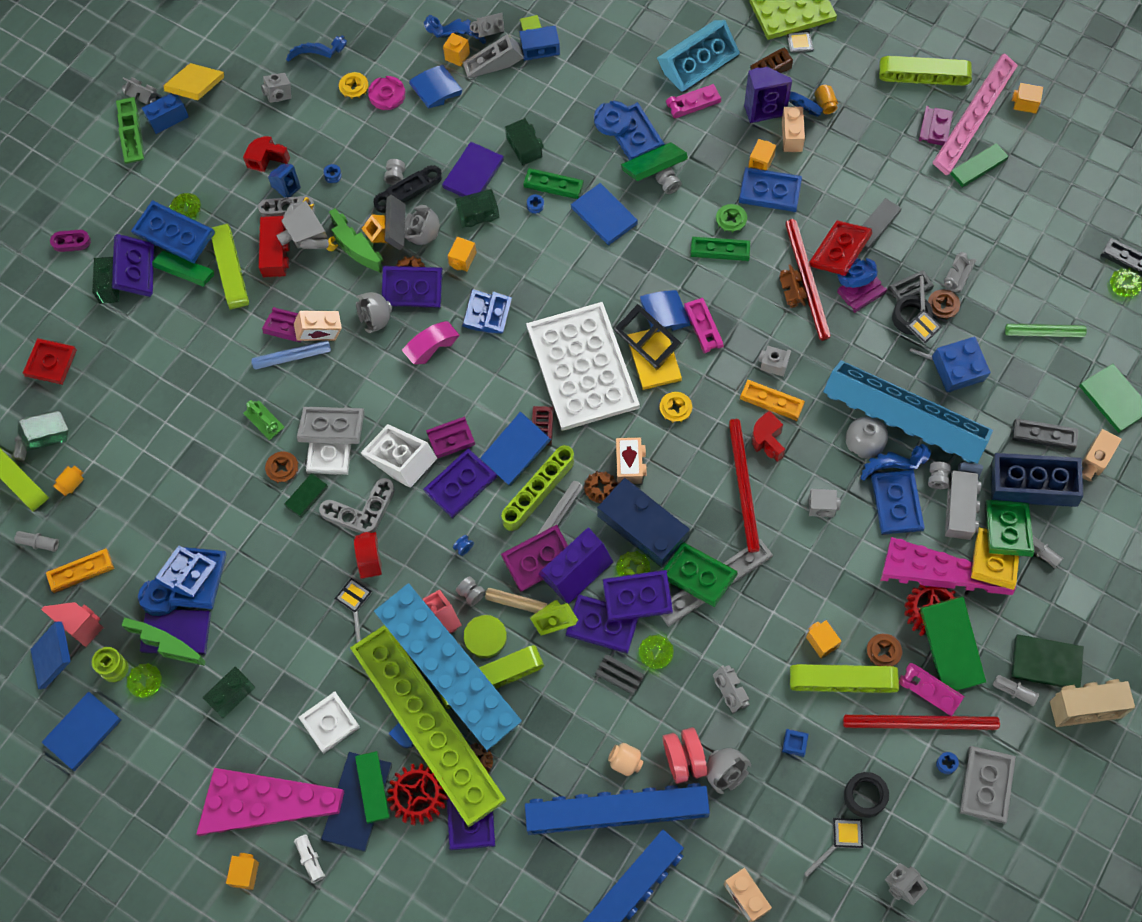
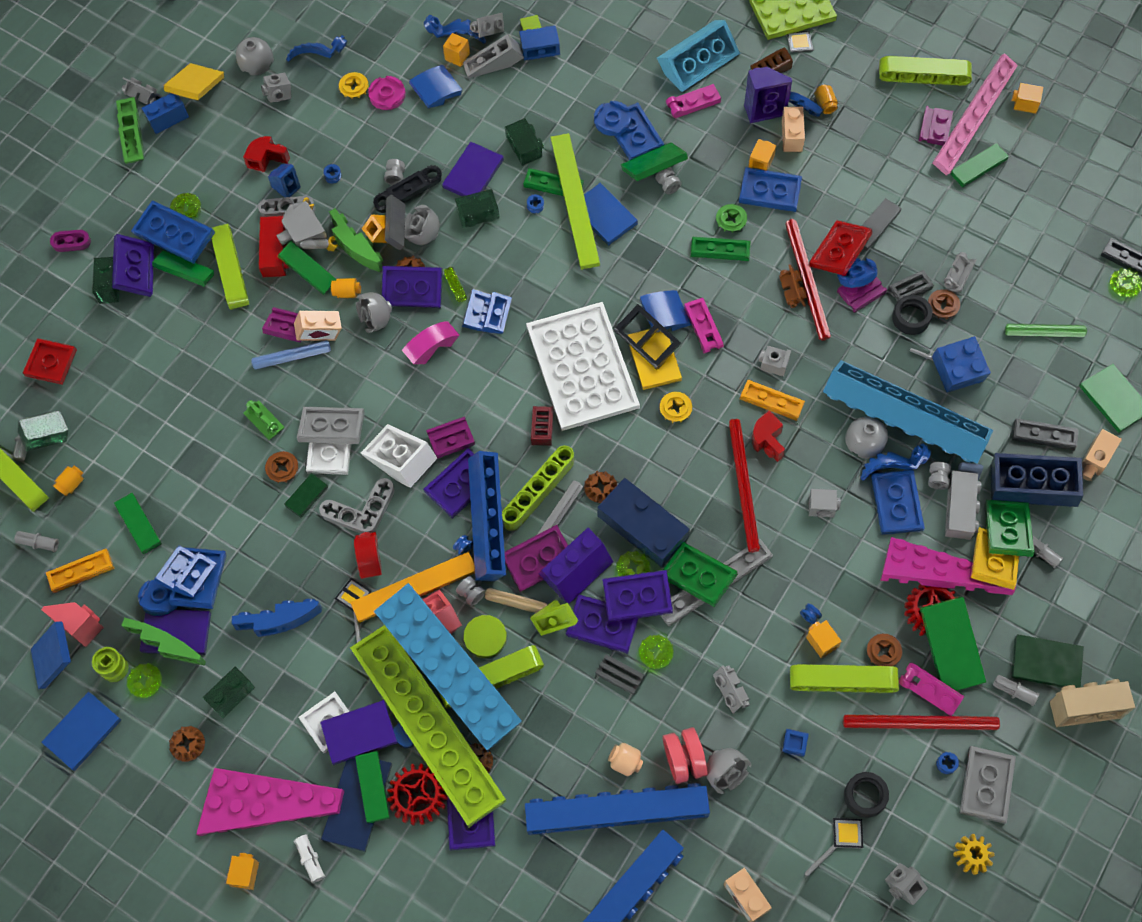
light orange brick [448,237,477,272] -> none
blue tile [480,412,551,486] -> none
brick [616,437,647,485] -> none
piece [906,276,942,344] -> none
none -> green tile [114,493,162,555]
none -> dark orange gear [169,726,205,762]
none -> blue slope [232,599,322,637]
none -> light grey cylinder [236,37,274,75]
none -> green tile [278,241,336,295]
none -> dark purple tile [320,700,397,765]
none -> light orange brick [331,278,361,298]
none -> light orange tile [350,552,475,623]
none -> clear neon green axle [444,267,467,303]
none -> blue brick [468,451,506,581]
none -> lime tile [551,133,600,270]
none -> blue bush [800,603,822,625]
none -> yellow gear [953,834,995,875]

